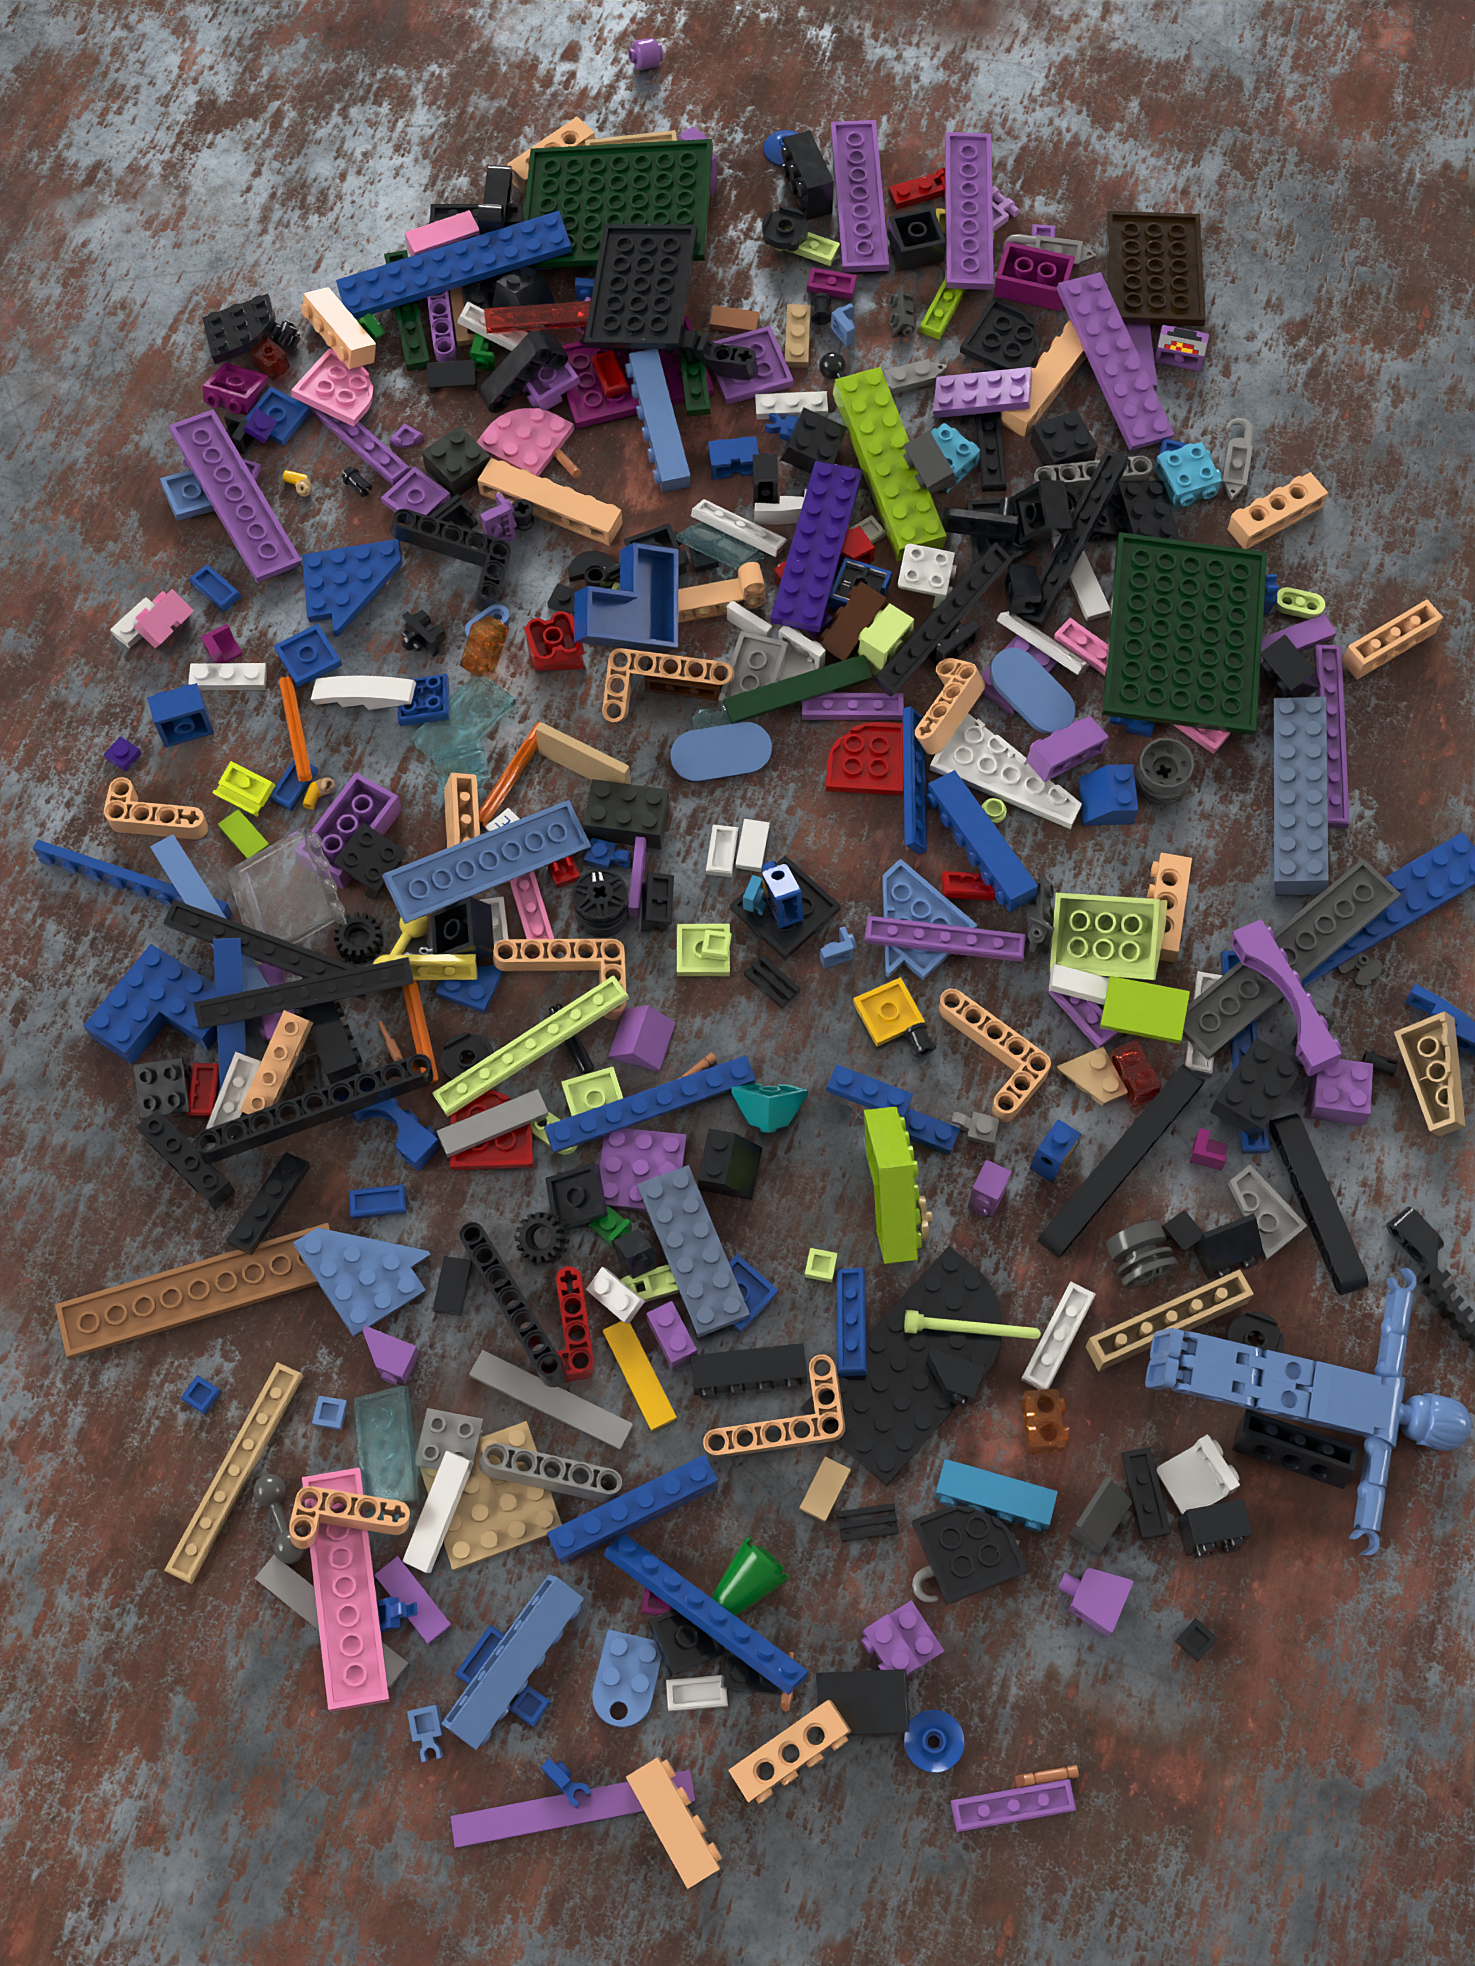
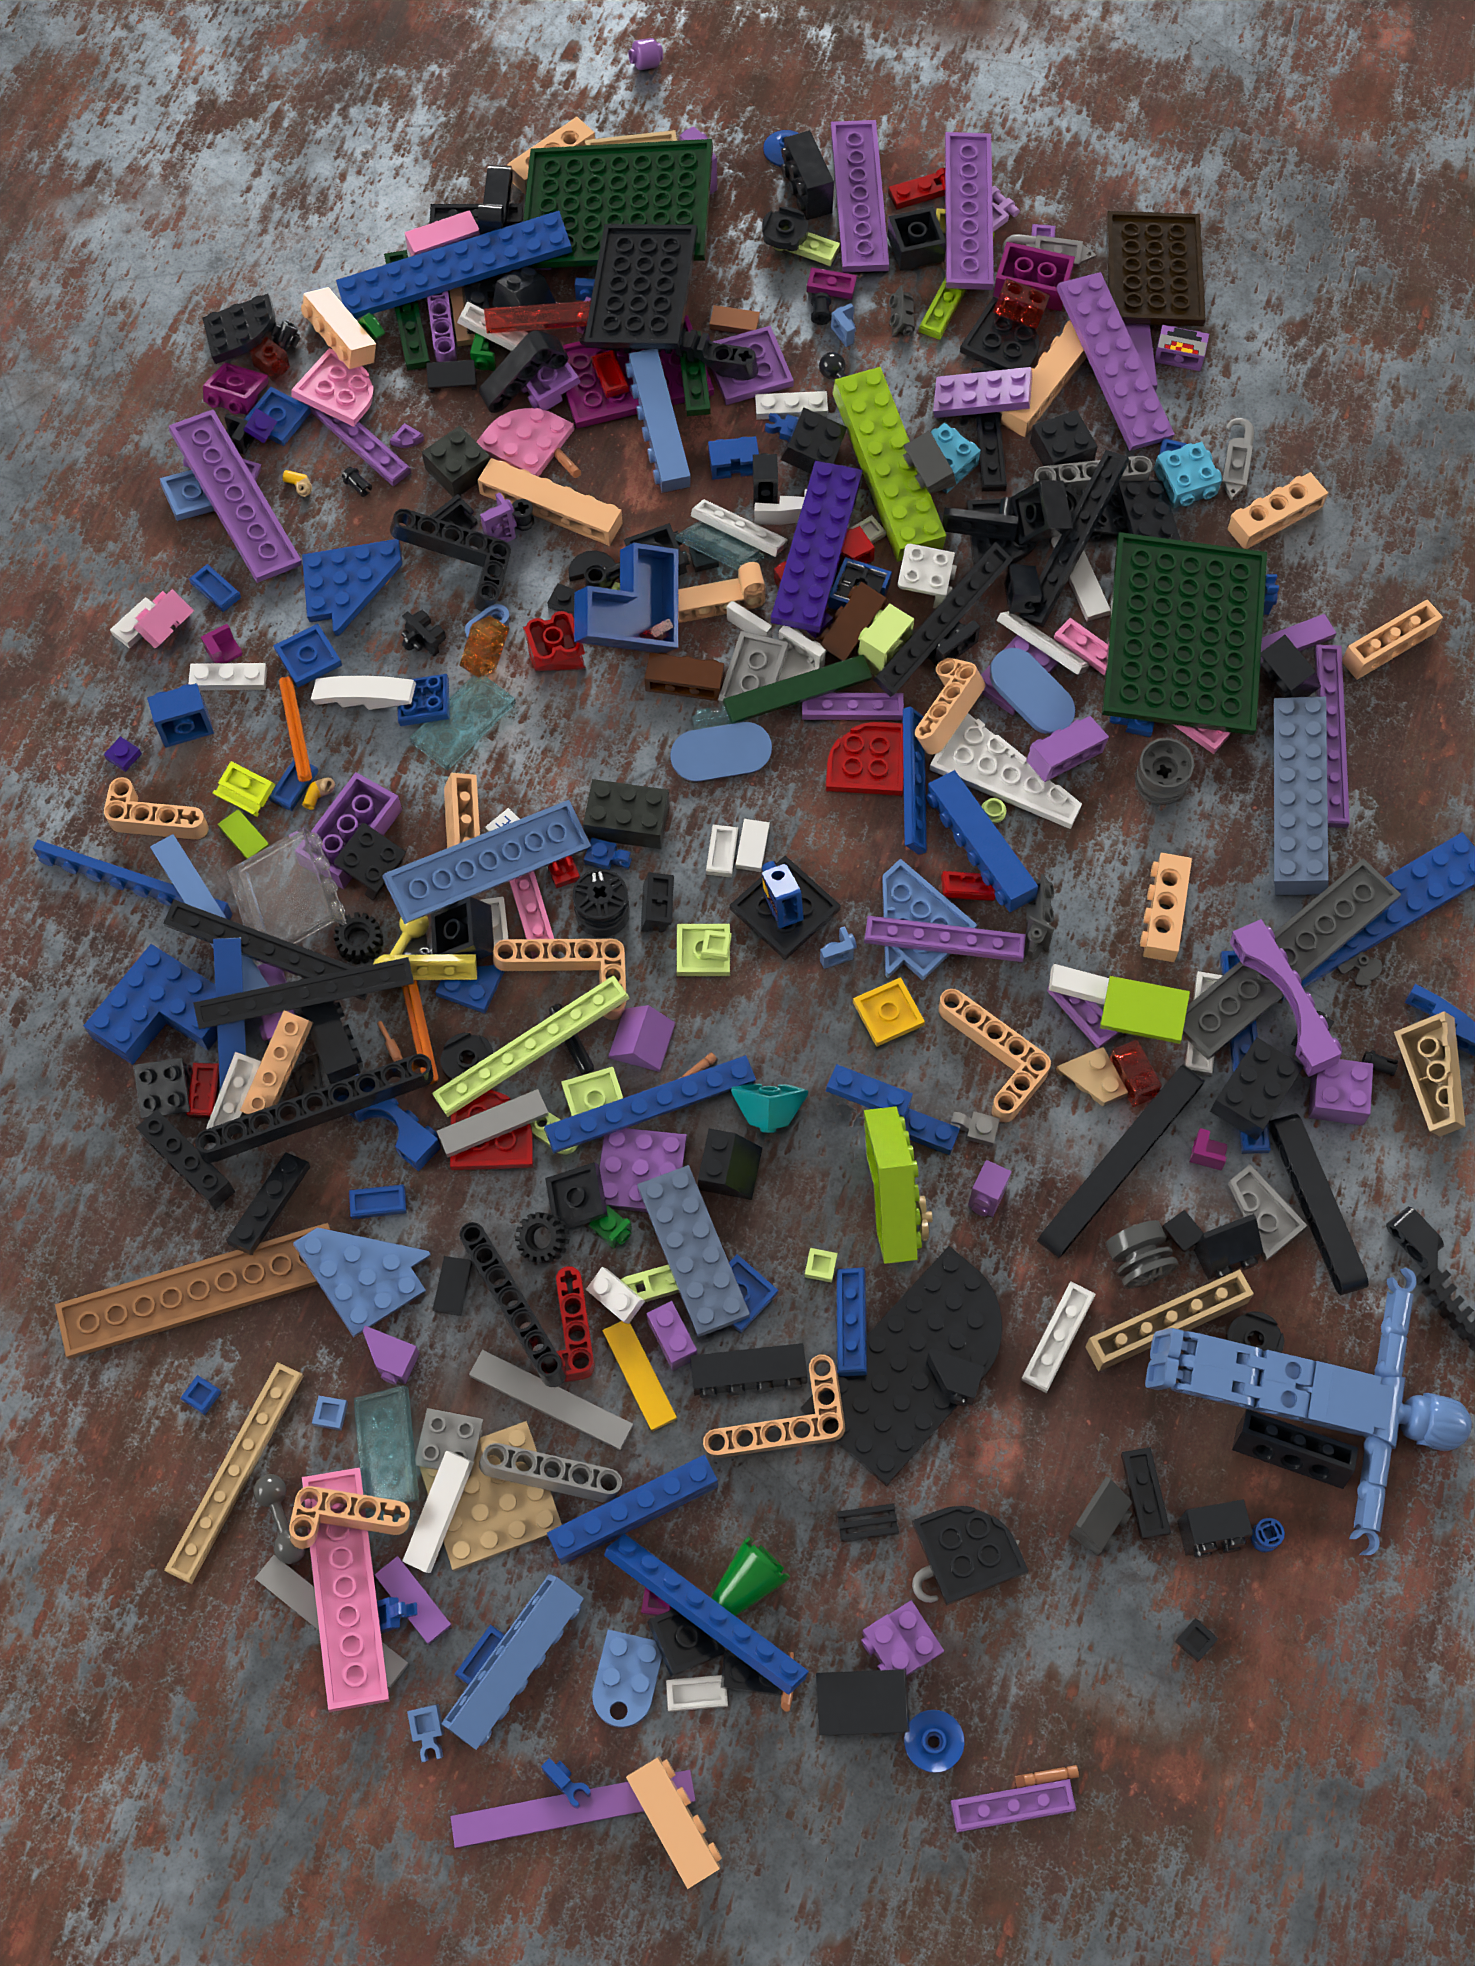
medium lavender plate [381,467,451,516] -> none
clear light blue bracket [431,740,491,791] -> none
orange axle [479,722,542,827] -> none
blue tile [509,1684,551,1728] -> none
tan tile [536,722,631,784] -> none
light nougat beam [602,648,734,723] -> none
black brick [613,1229,657,1279] -> none
medium lavender tile [628,837,647,919] -> none
light nougat brick [728,1700,852,1804] -> none
dark azure plate [743,875,766,915] -> none
black tile [744,954,800,1009] -> none
tan plate [785,304,811,368] -> none
tan tile [799,1456,851,1523] -> none
light grey plate [883,359,947,395] -> none
black bush [904,1022,936,1058] -> none
yellowish green piece [904,1310,1041,1339] -> none
dark azure brick [934,1459,1058,1532] -> none
clear orange brick [1021,1389,1069,1454] -> none
blue torso [1029,1119,1081,1183] -> none
yellowish green slope [1050,893,1167,980] -> none
medium lavender torso [1058,1568,1134,1637] -> none
blue slope [1078,764,1138,826] -> none
white bracket [1156,1434,1240,1515] -> none
yellowish green plate [1274,587,1325,619] -> none
none -> clear red plate [639,619,674,640]
none -> clear red brick [993,278,1050,329]
none -> blue wheel [1250,1518,1285,1553]

